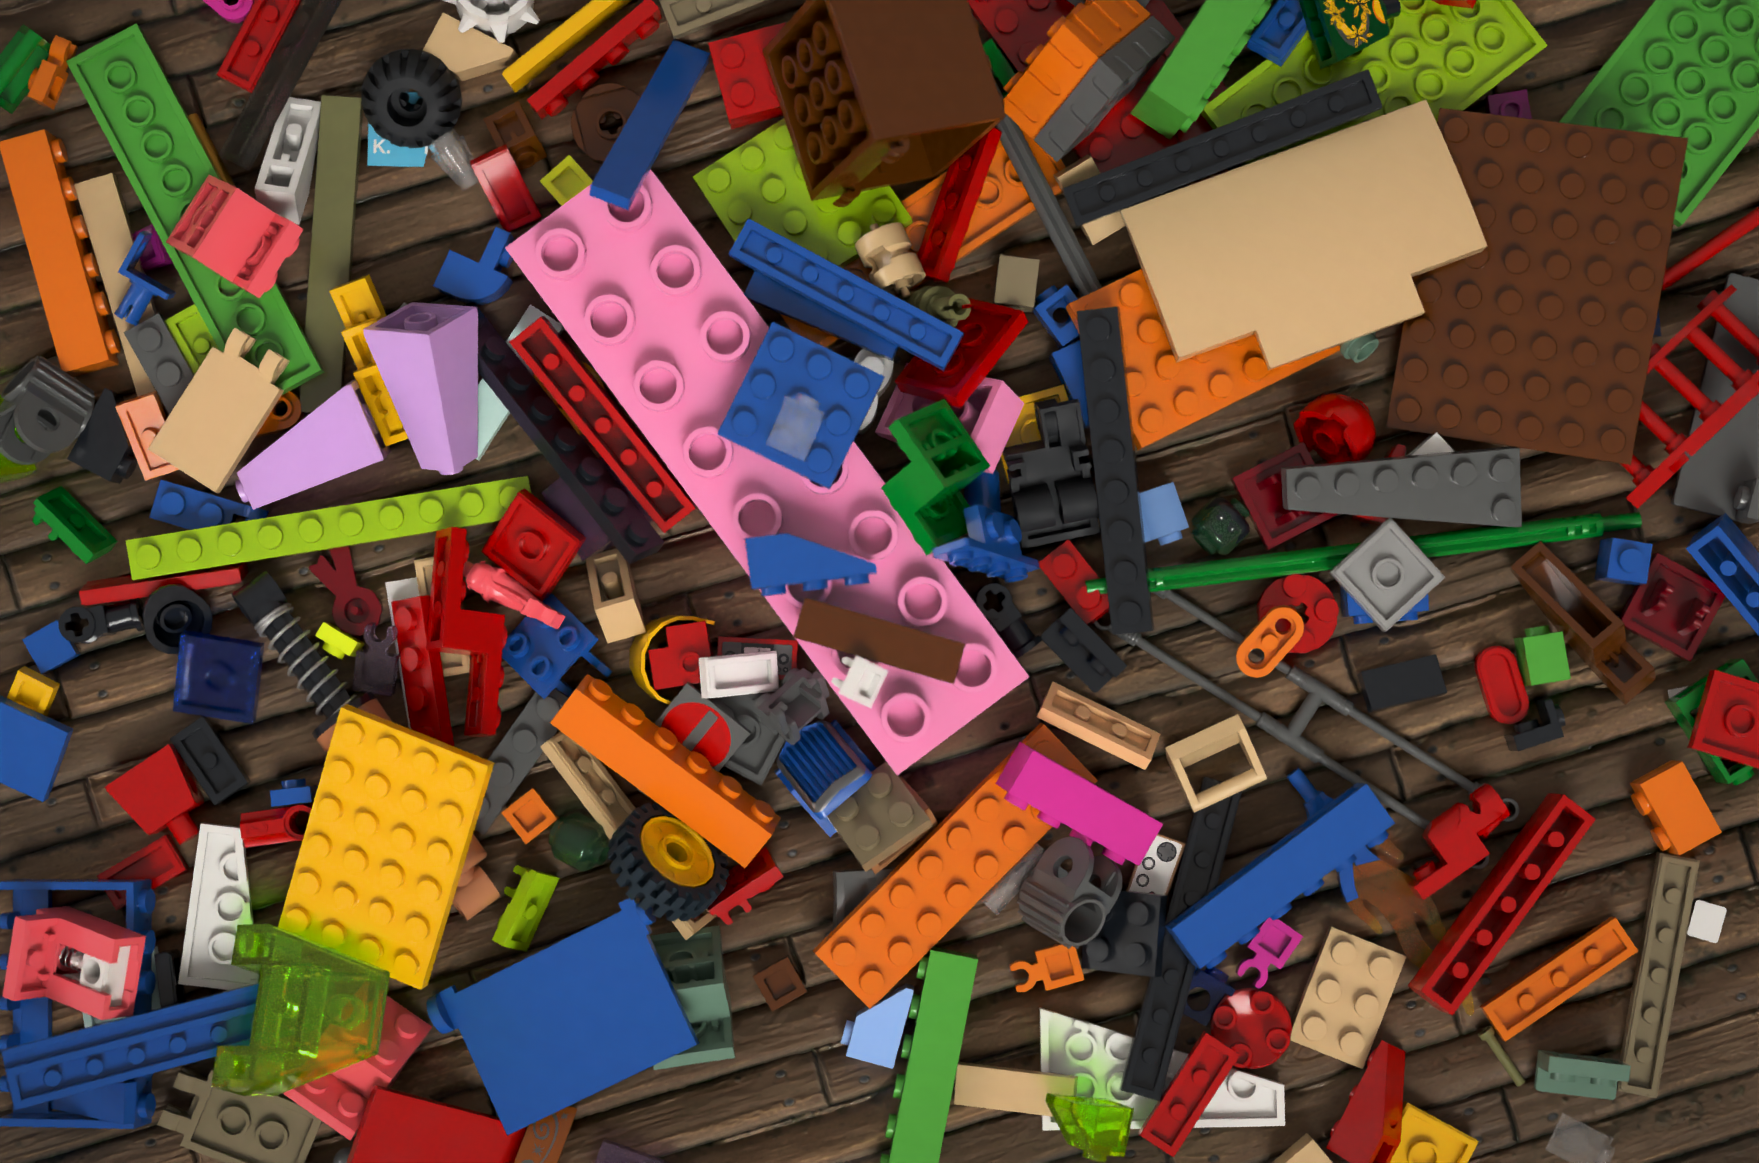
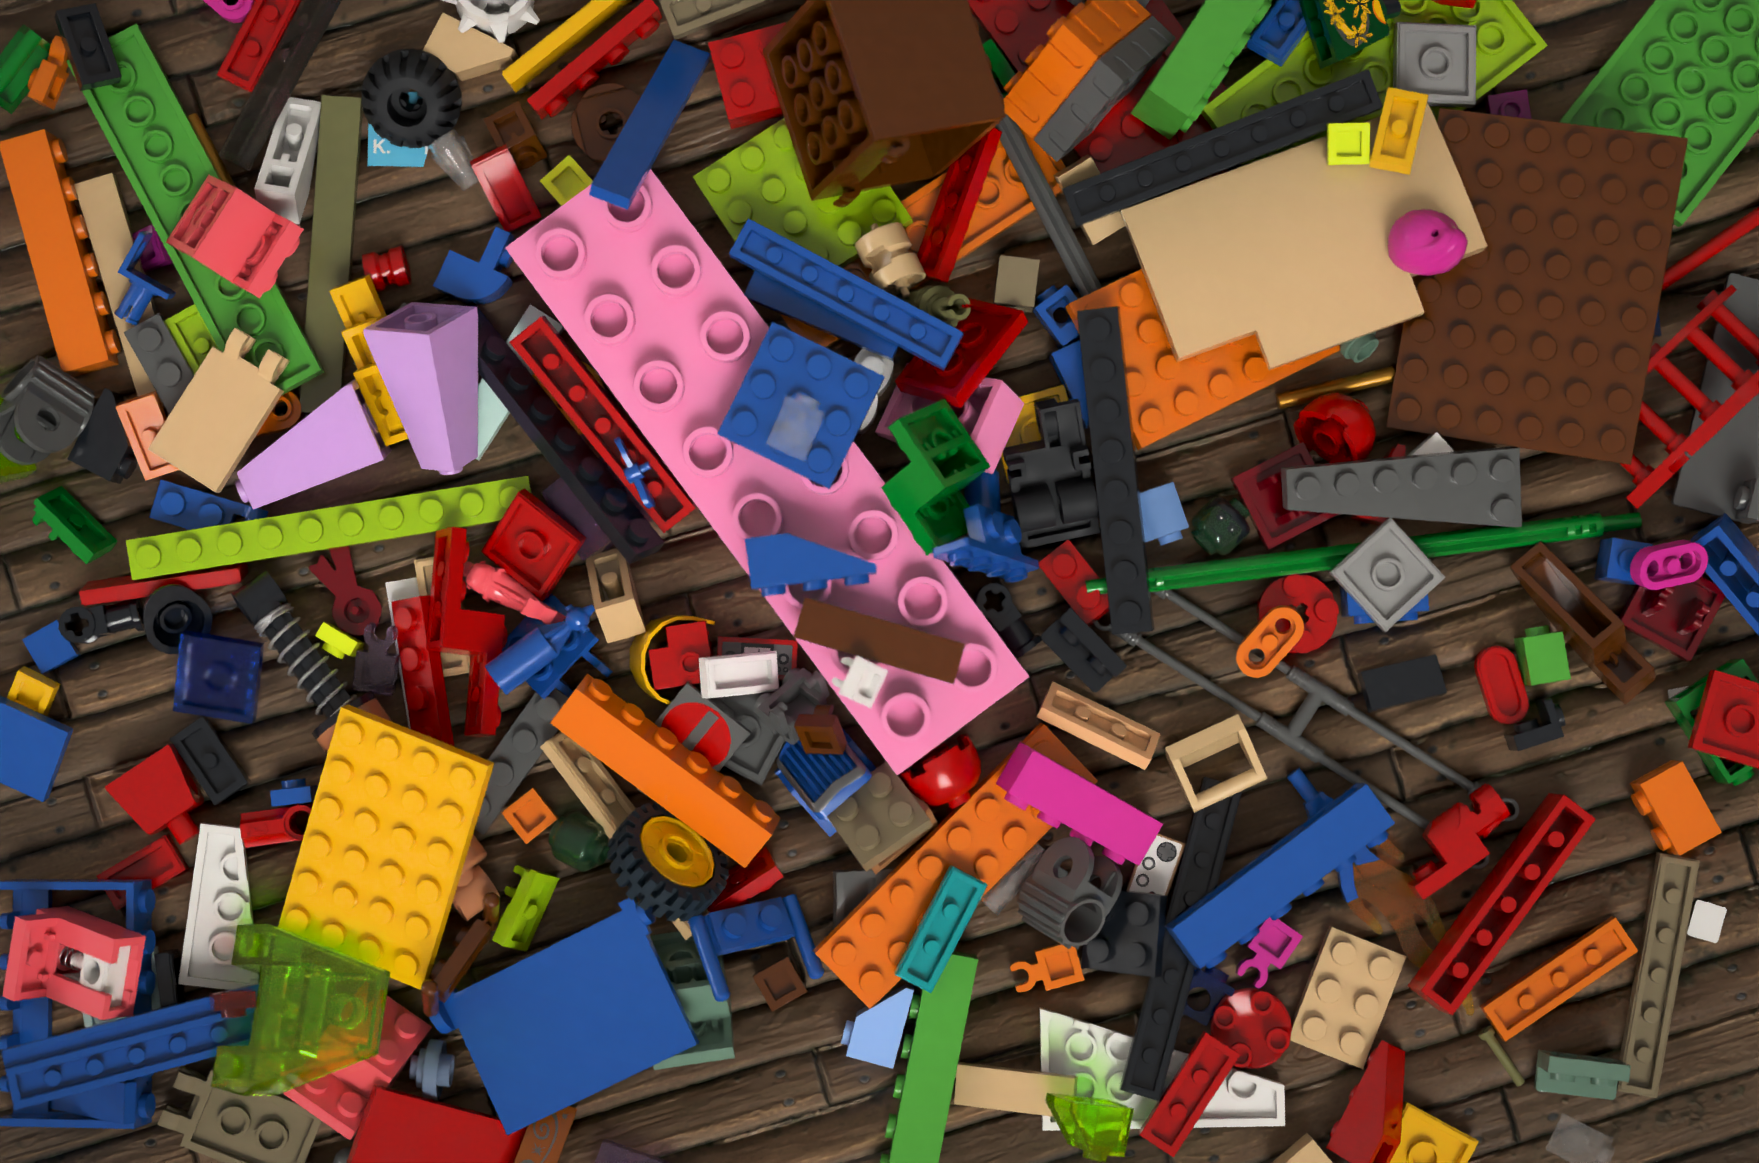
none -> black plate [54,3,122,91]
none -> clear red plate [209,989,257,1018]
none -> red wheel [362,245,412,292]
none -> sand blue plate [409,1039,455,1100]
none -> reddish brown plate [421,892,500,1017]
none -> blue wheel [485,604,595,695]
none -> blue piece [614,437,655,509]
none -> blue plate [688,894,824,1002]
none -> reddish brown tile [794,704,847,754]
none -> teal tile [894,865,988,993]
none -> red cylinder [899,733,981,809]
none -> pearl gold bar [1276,366,1395,409]
none -> neon yellow plate [1327,122,1370,165]
none -> yellow plate [1369,87,1428,175]
none -> dark pink hair [1388,209,1468,276]
none -> light grey tile [1393,22,1476,108]
none -> dark pink plate [1630,540,1708,590]

